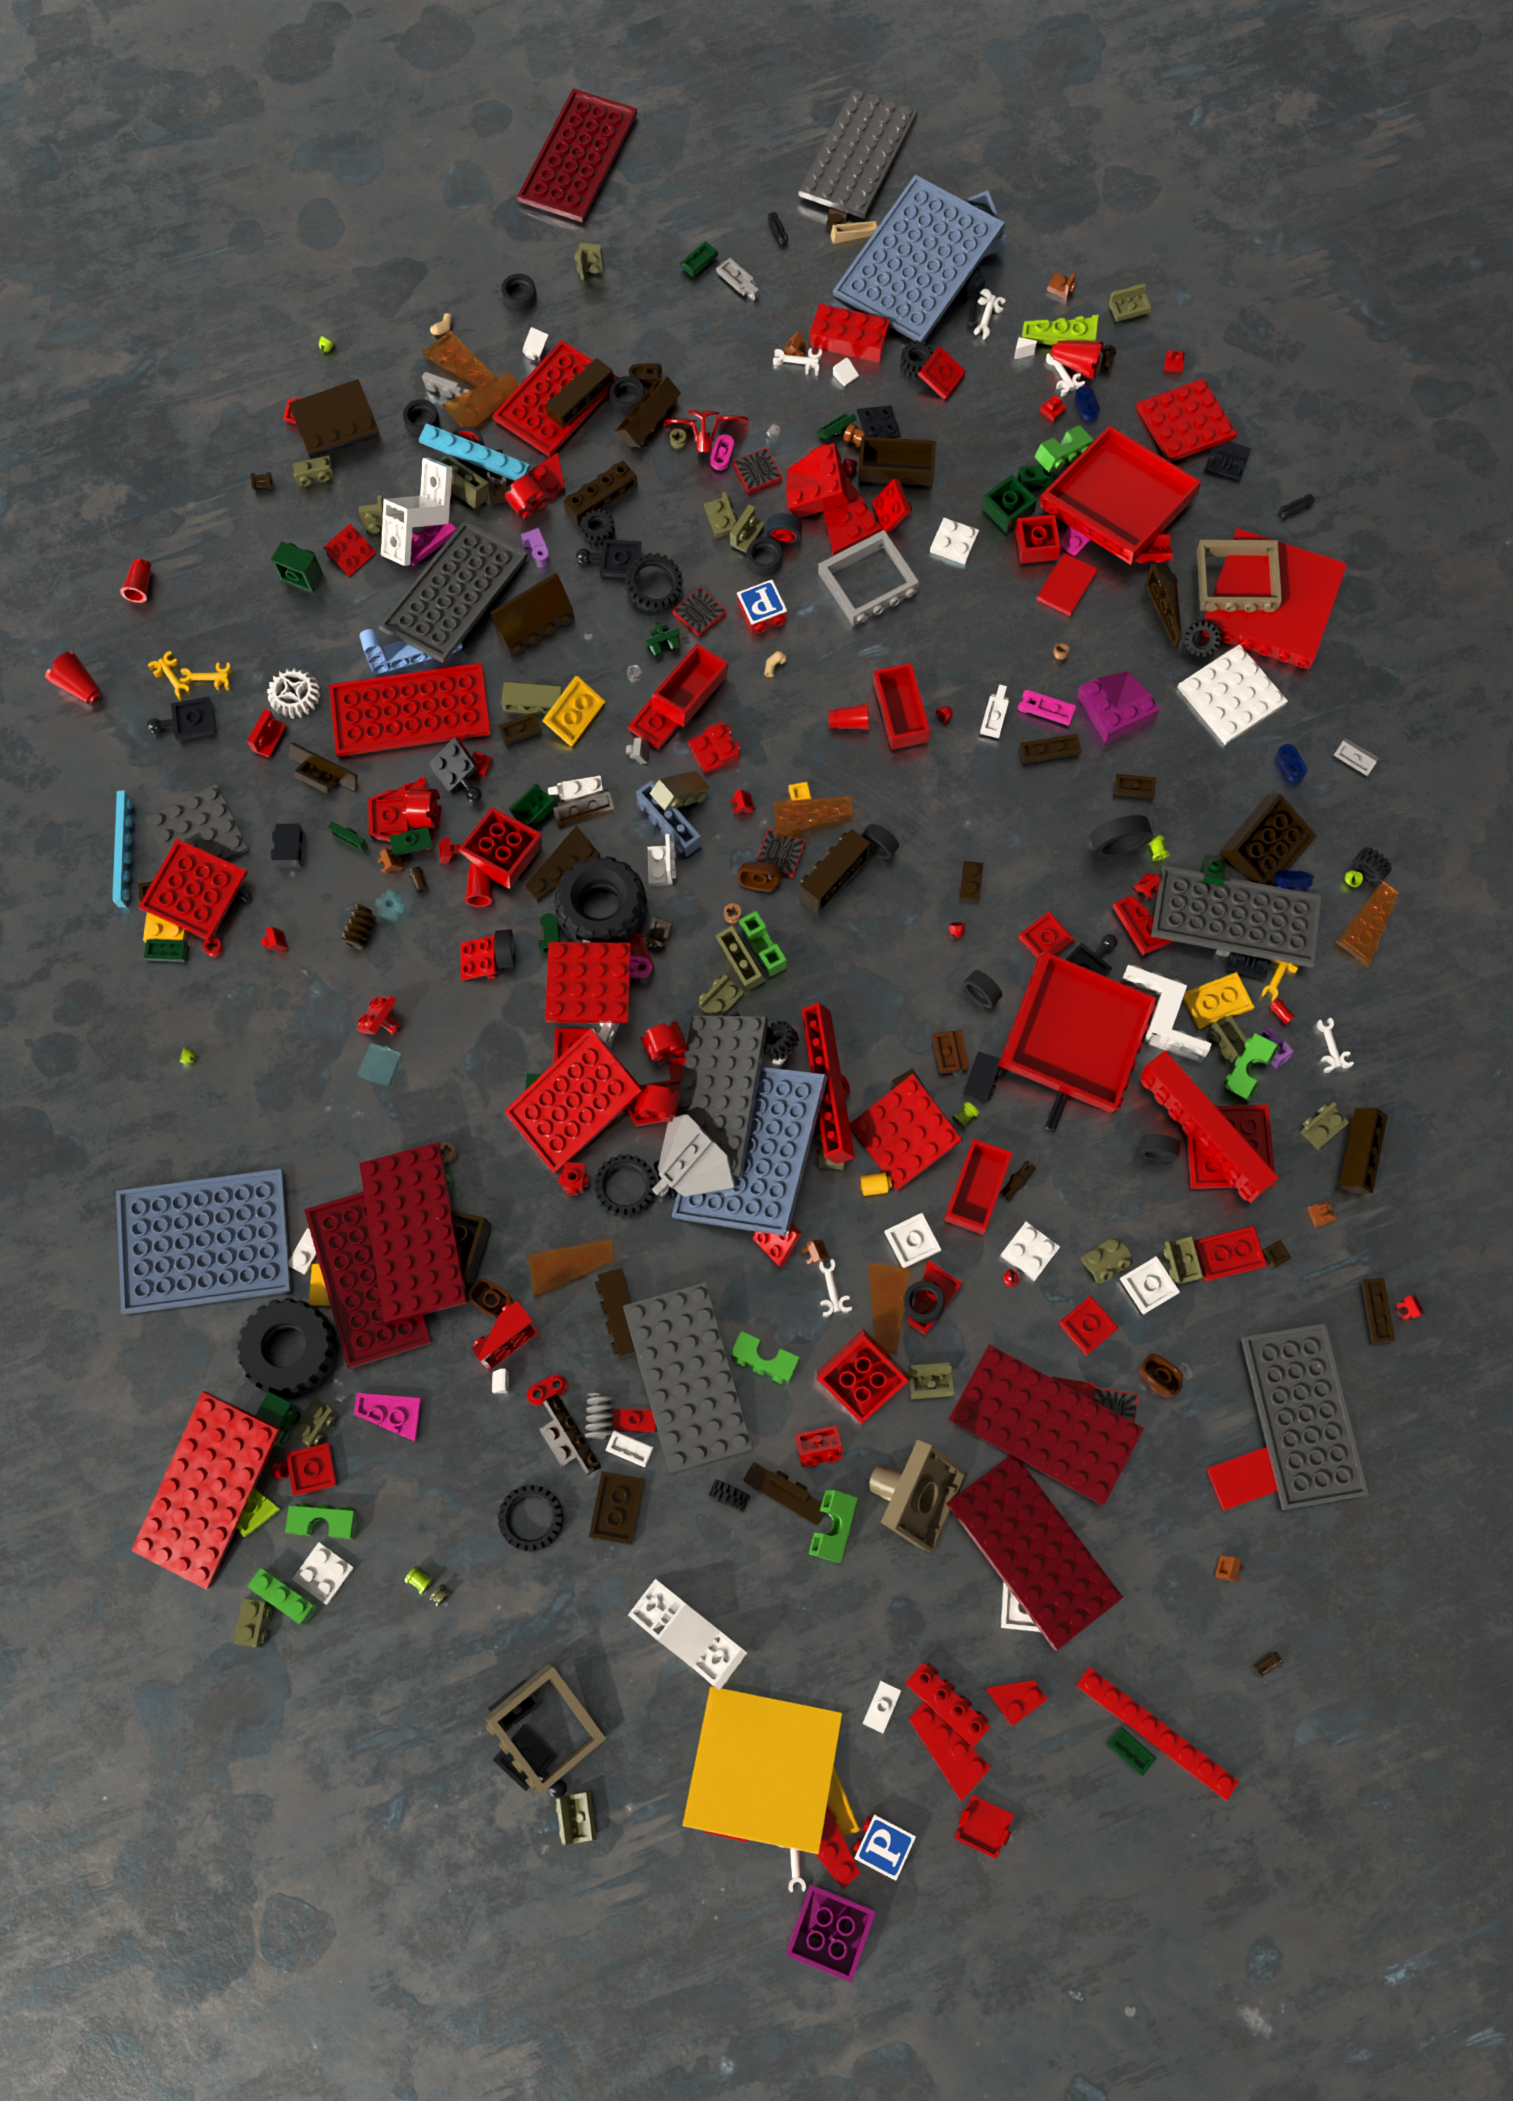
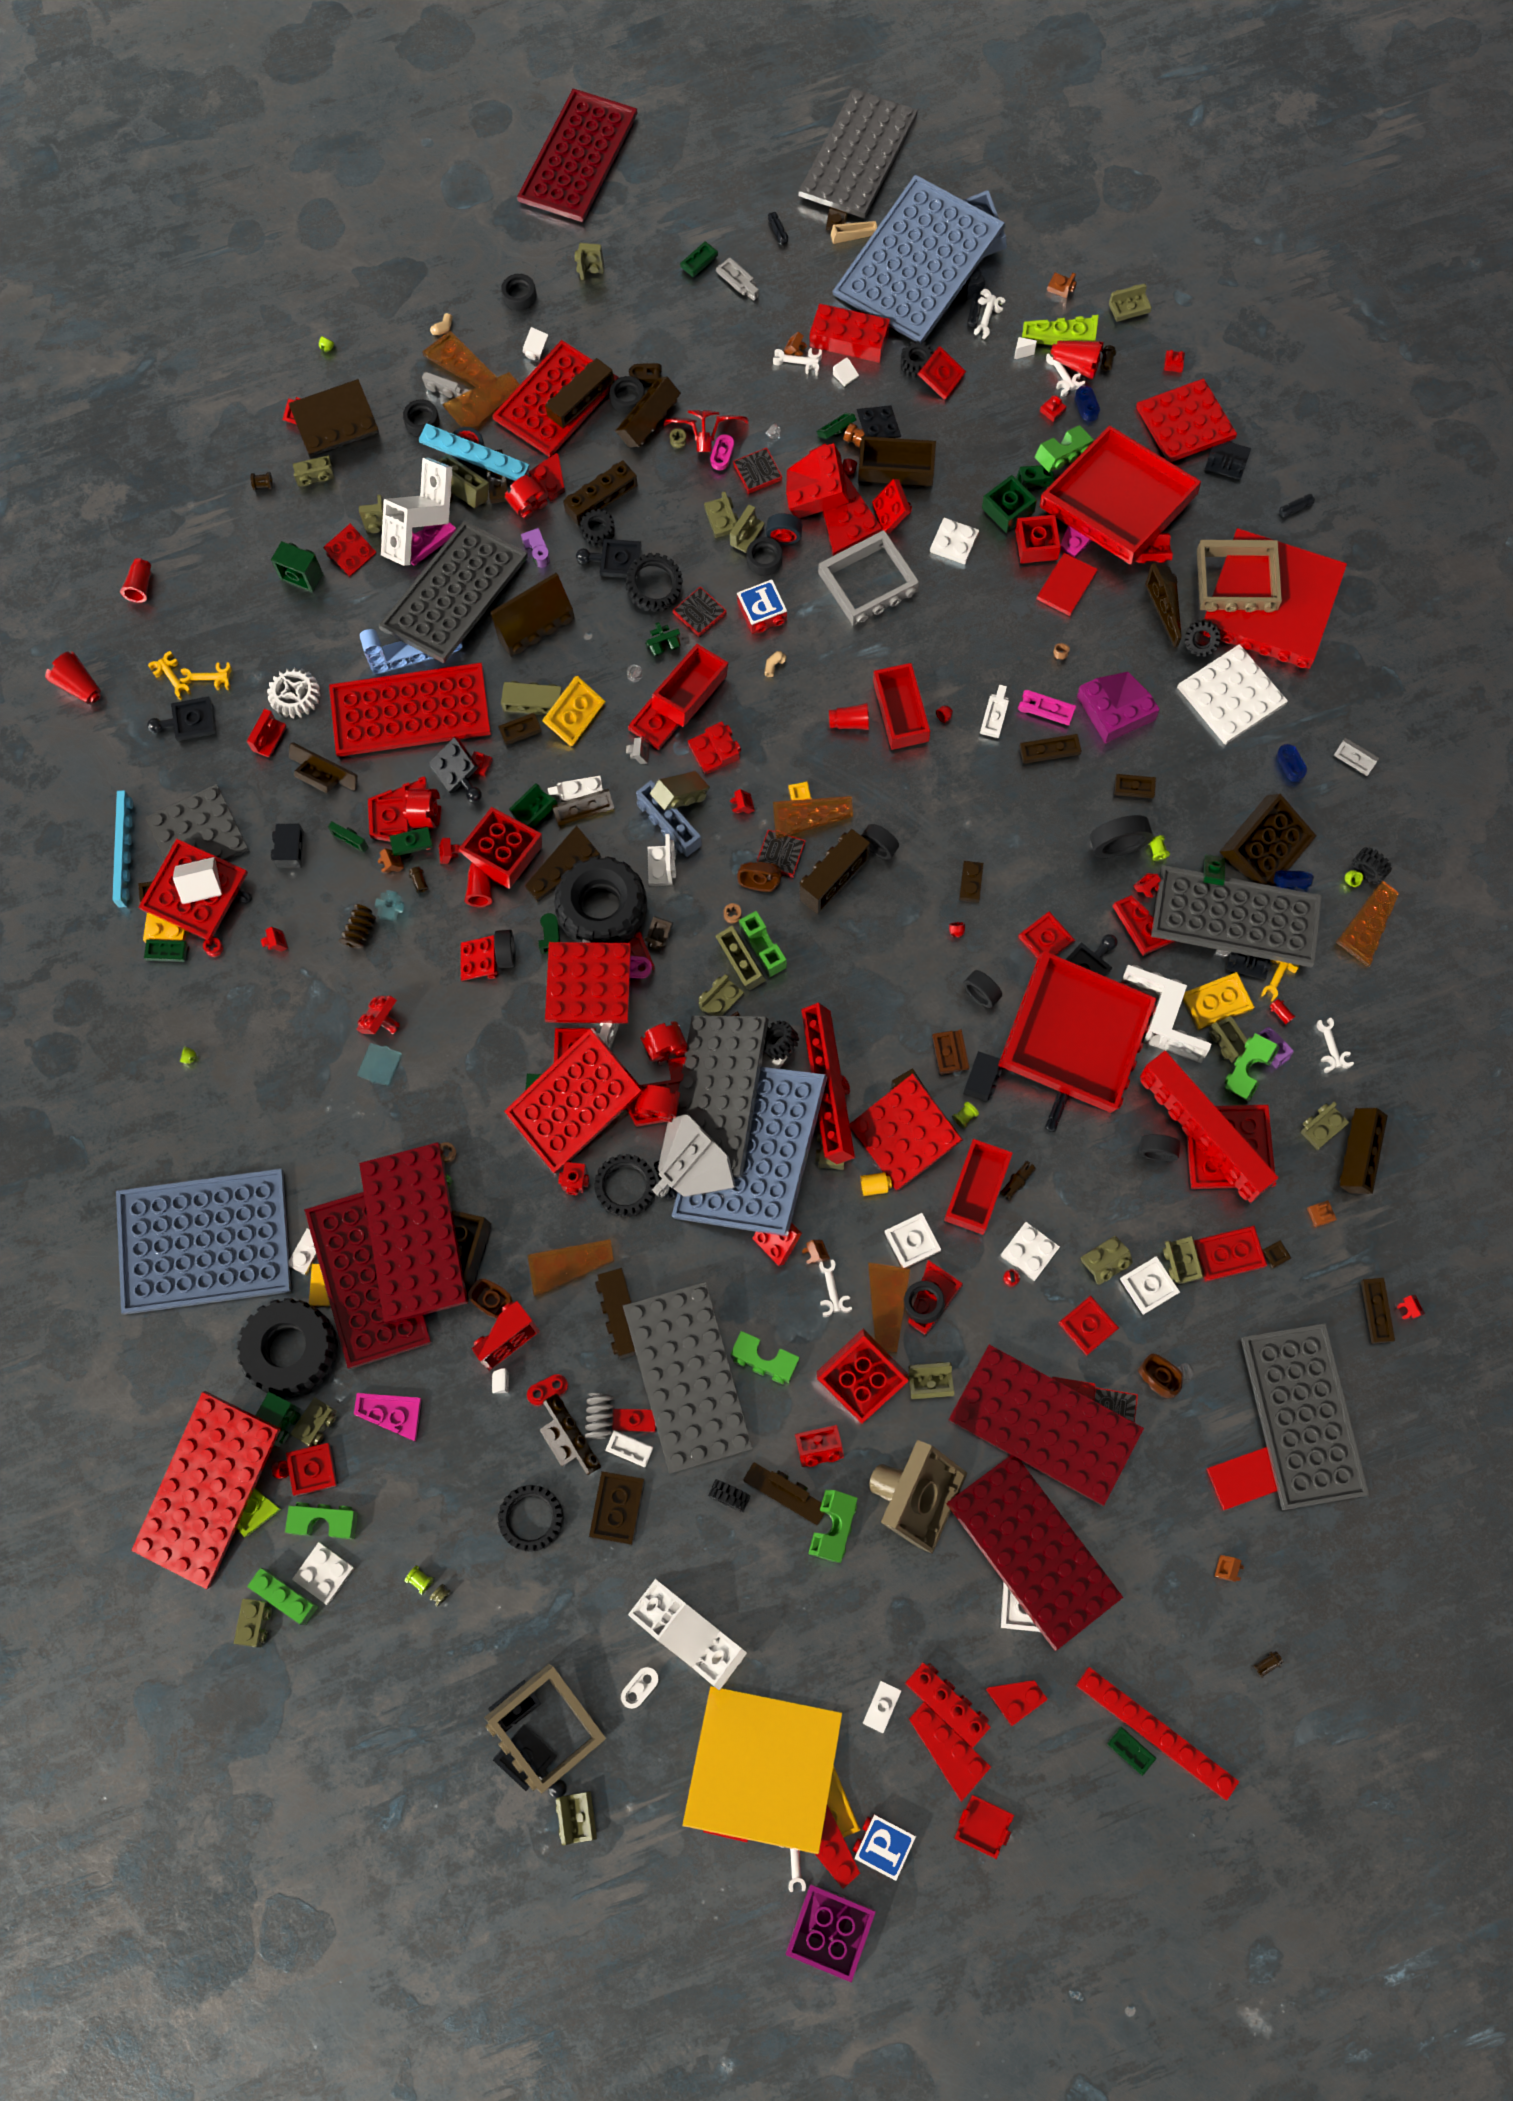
none -> white slope [173,857,222,904]
none -> white plate [621,1667,659,1709]

